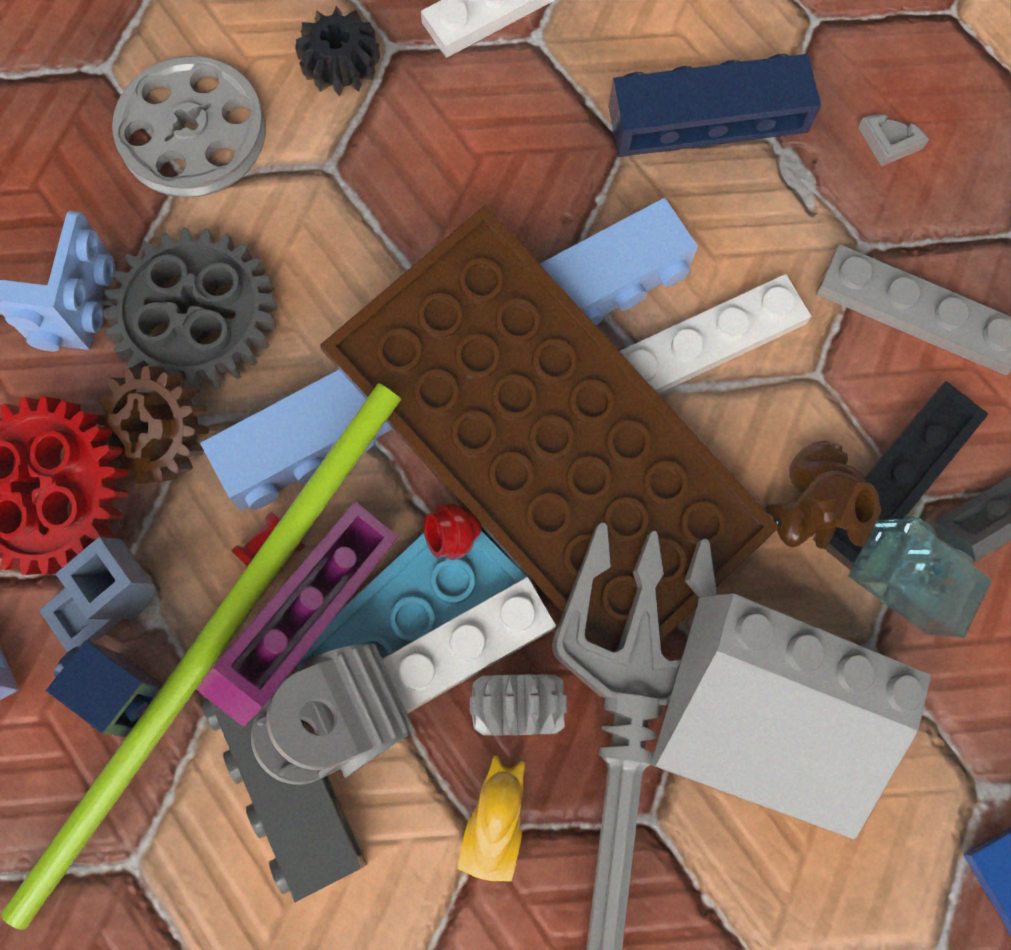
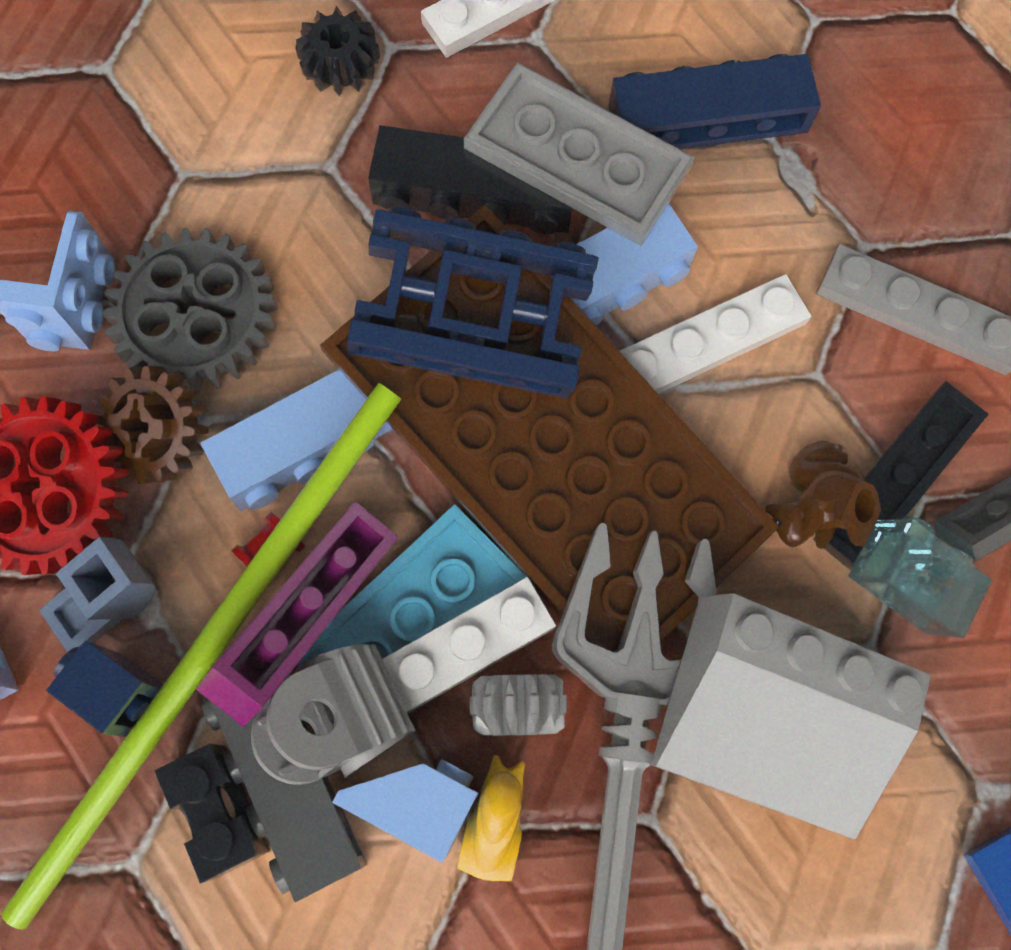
light grey wedge [112,56,265,198] -> none
red plate [424,503,482,560] -> none
light grey tile [858,114,929,167] -> none
none -> black brick [154,743,270,884]
none -> light blue slope [332,759,479,863]
none -> dark blue fence [347,207,599,399]
none -> black brick [368,125,572,234]
none -> light grey tile [464,62,695,246]

